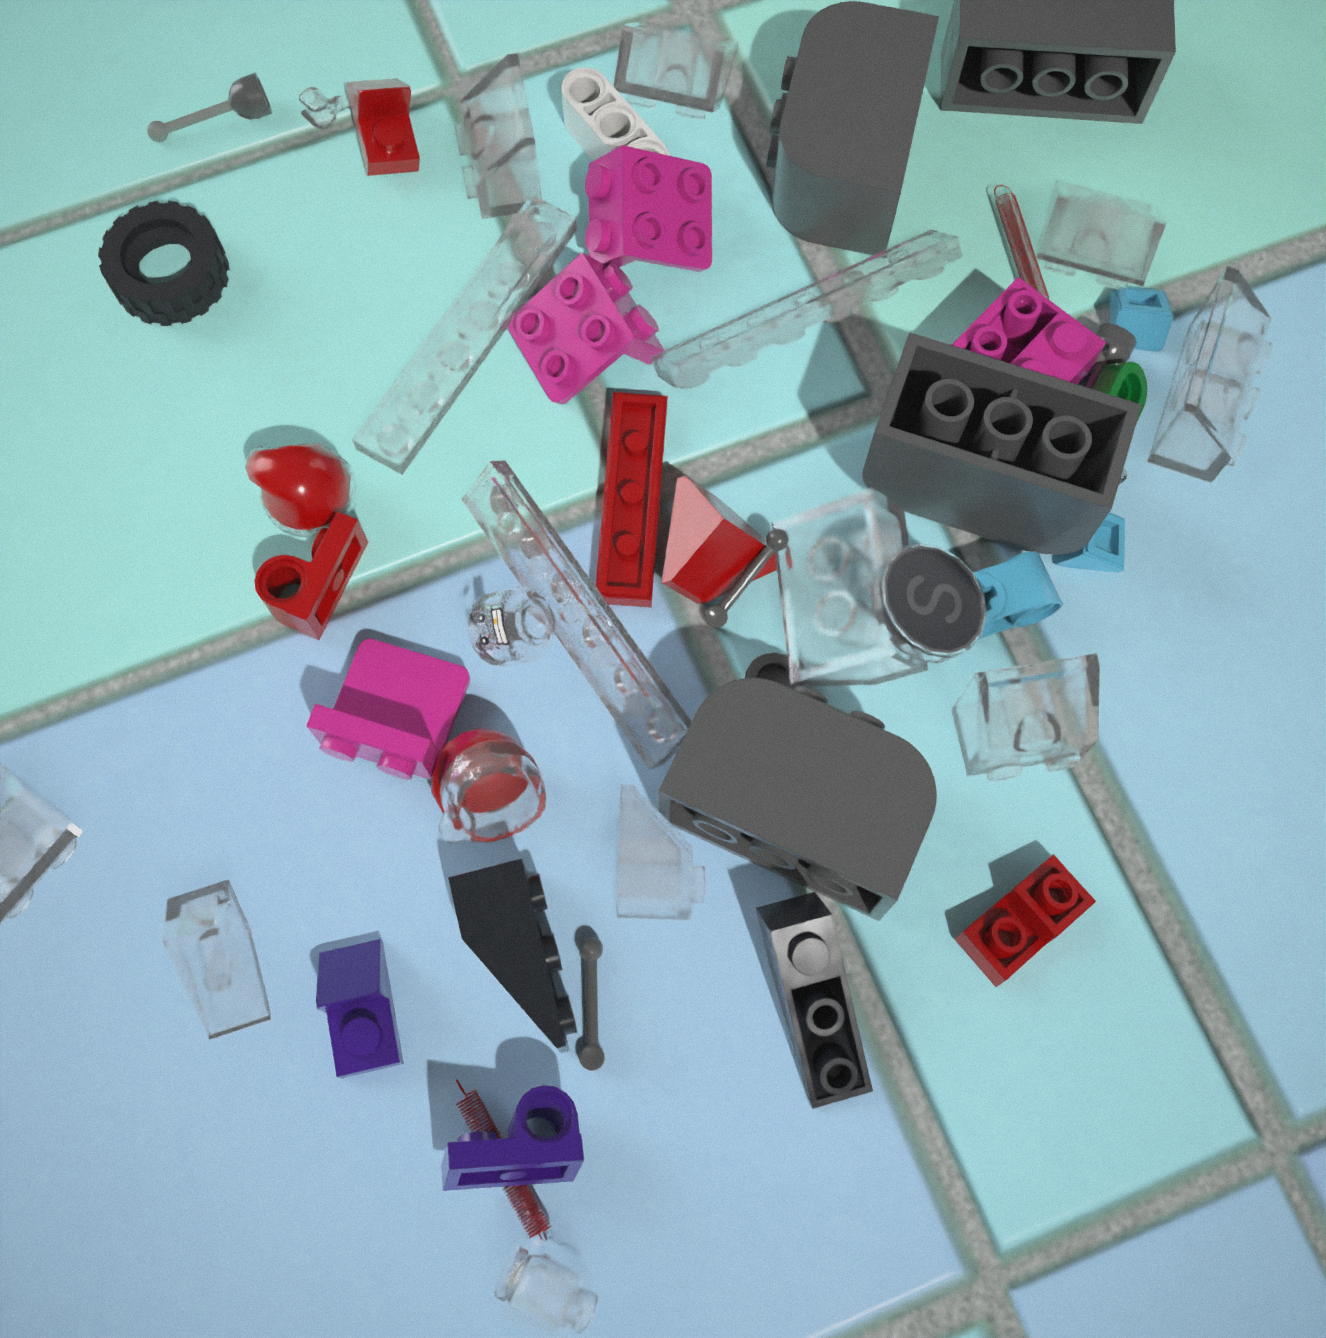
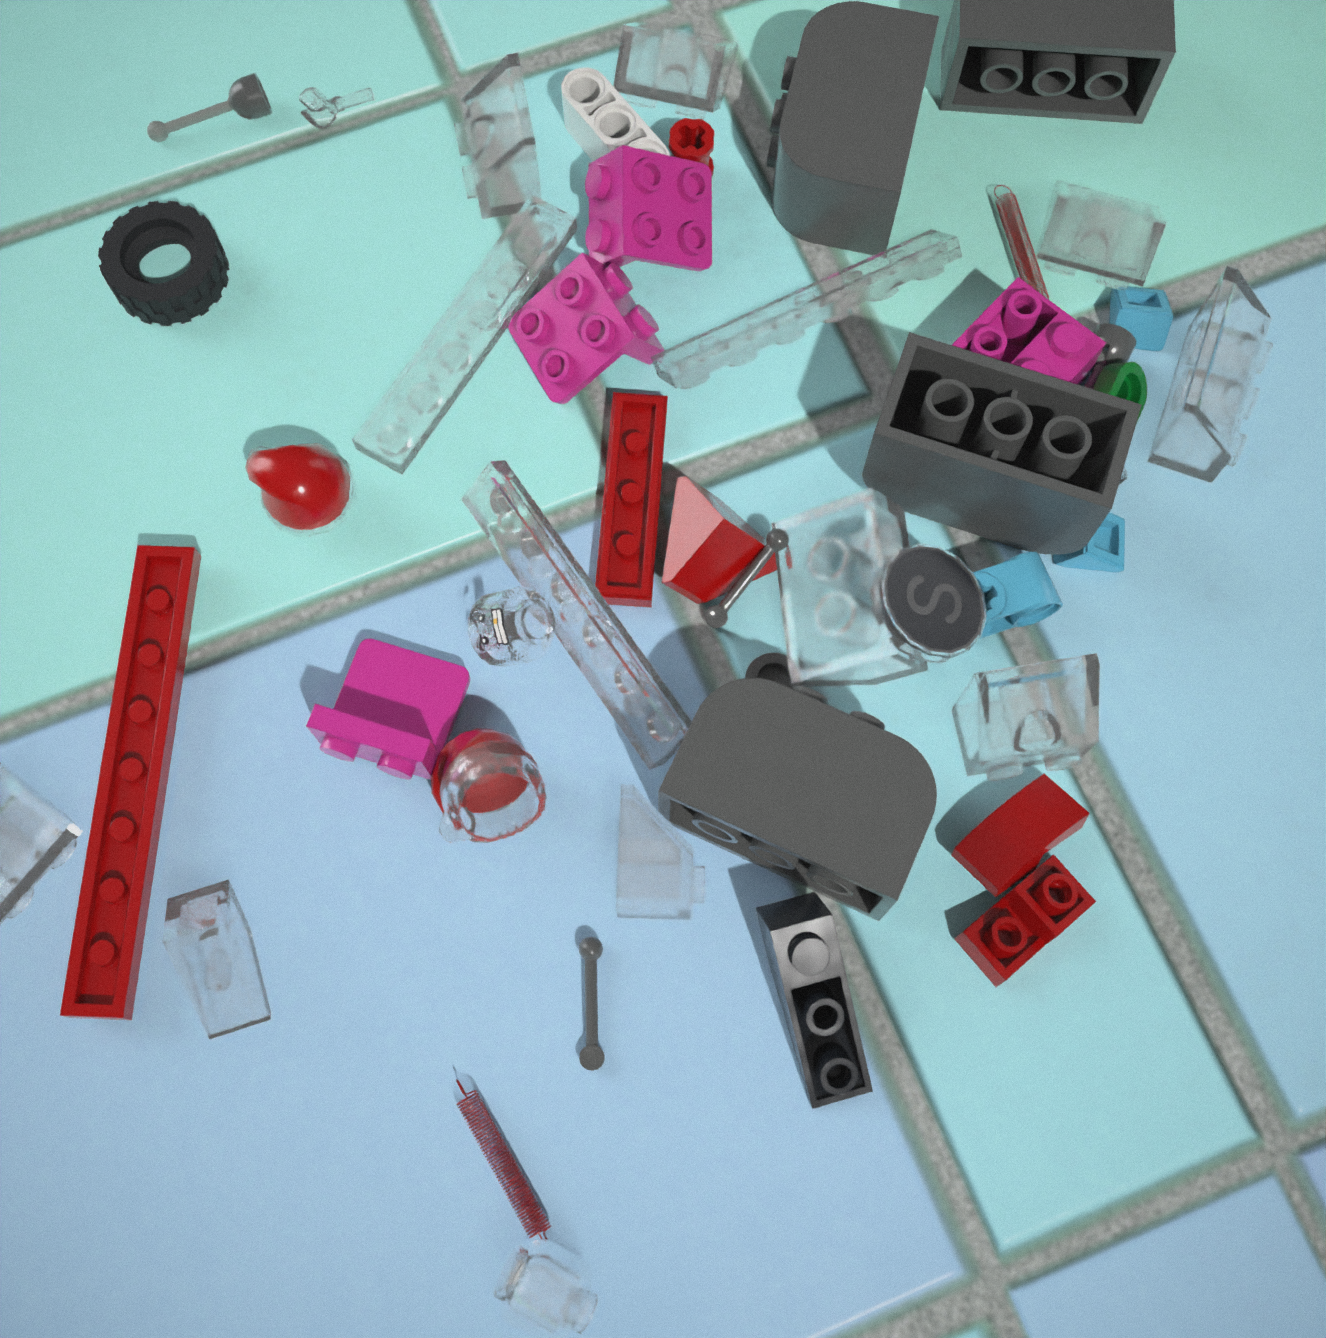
red plate [254,512,368,640] -> none
dark purple slope [316,939,404,1079] -> none
red slope [346,78,420,176] -> none
dark purple plate [441,1085,584,1191] -> none
black slope [448,859,577,1053] -> none
none -> red plate [60,545,201,1021]
none -> red bush [669,118,715,176]
none -> red slope [951,773,1090,897]

